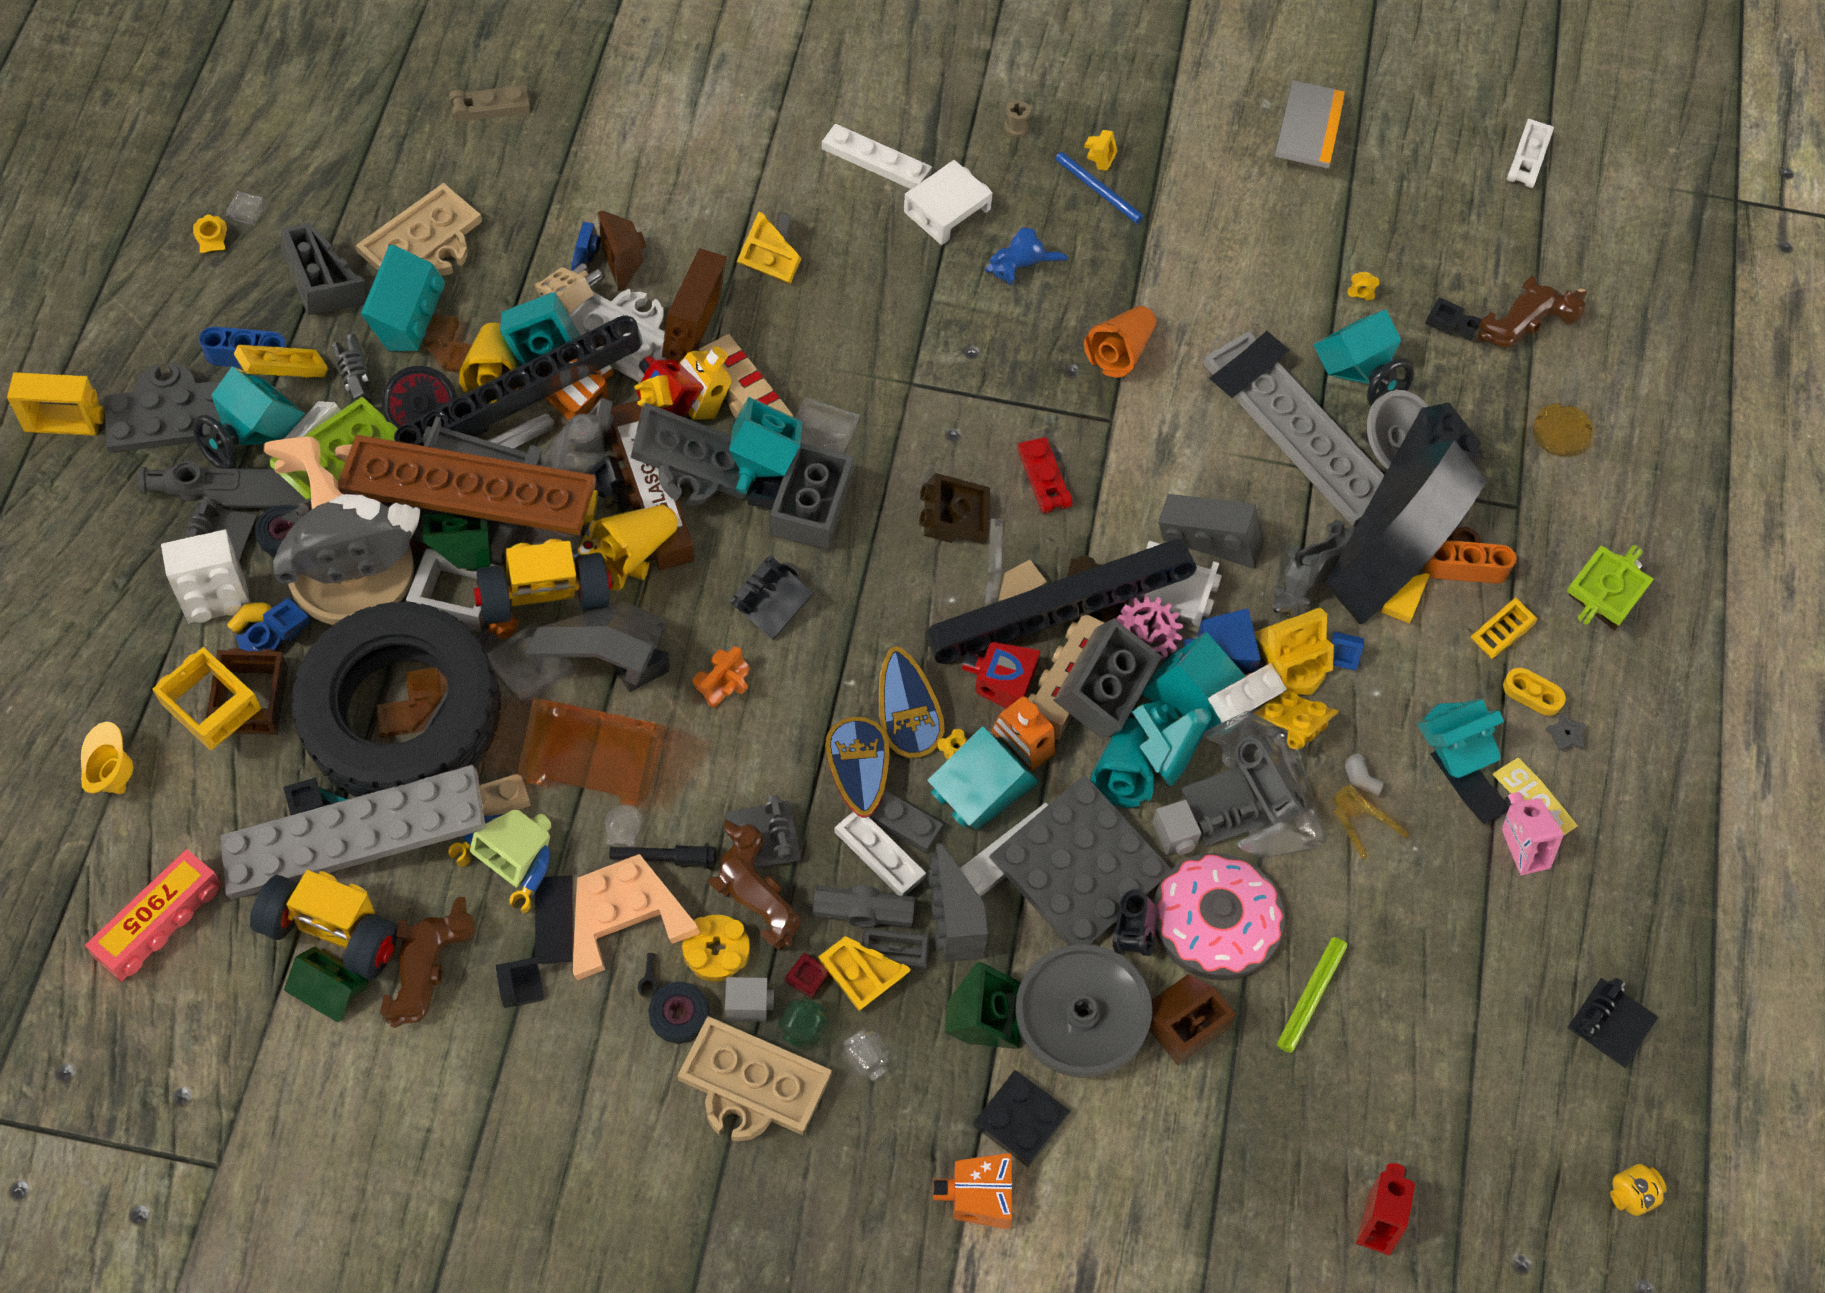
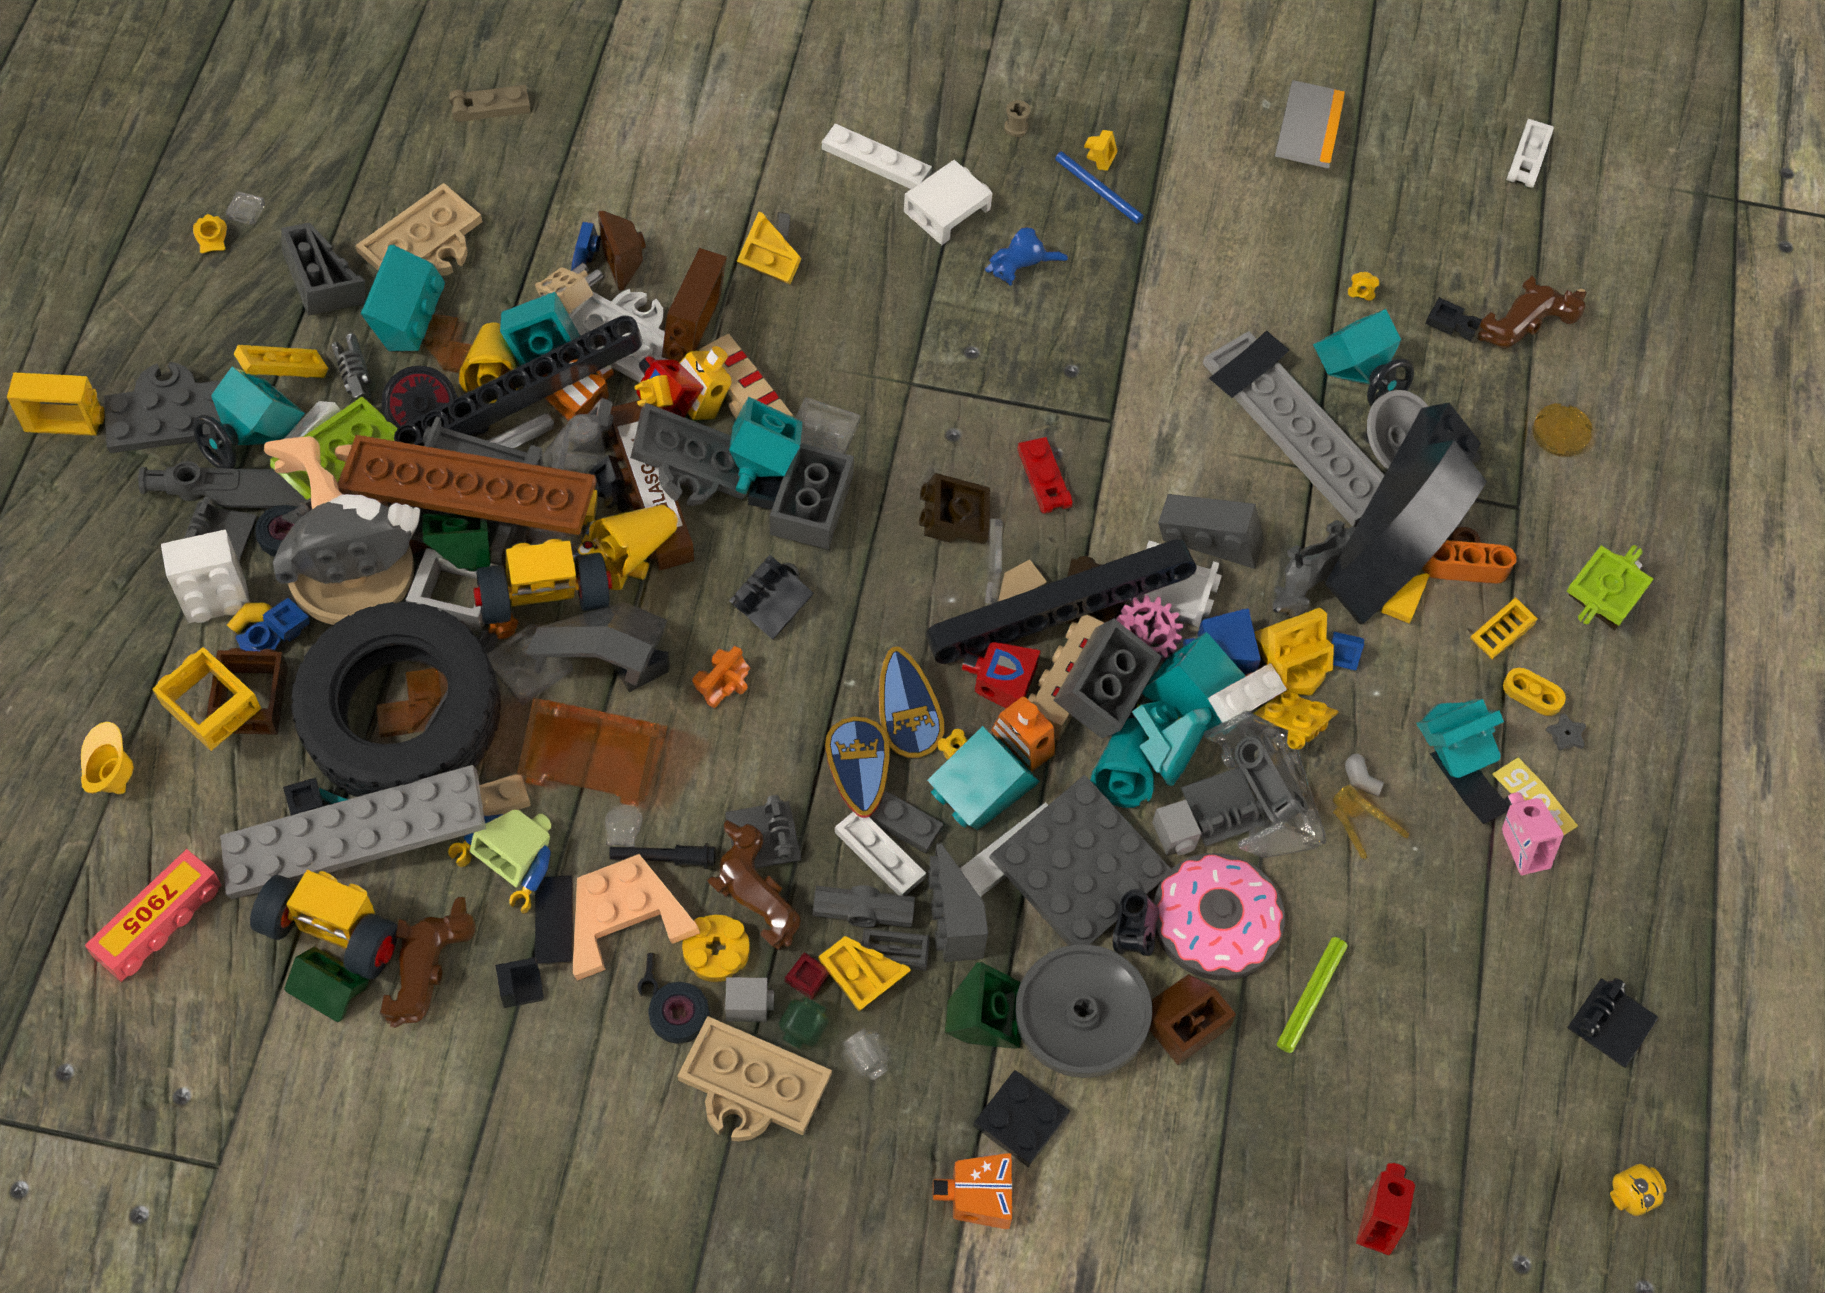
blue beam [199,327,287,368] -> none
orange cone [1084,306,1157,378] -> none

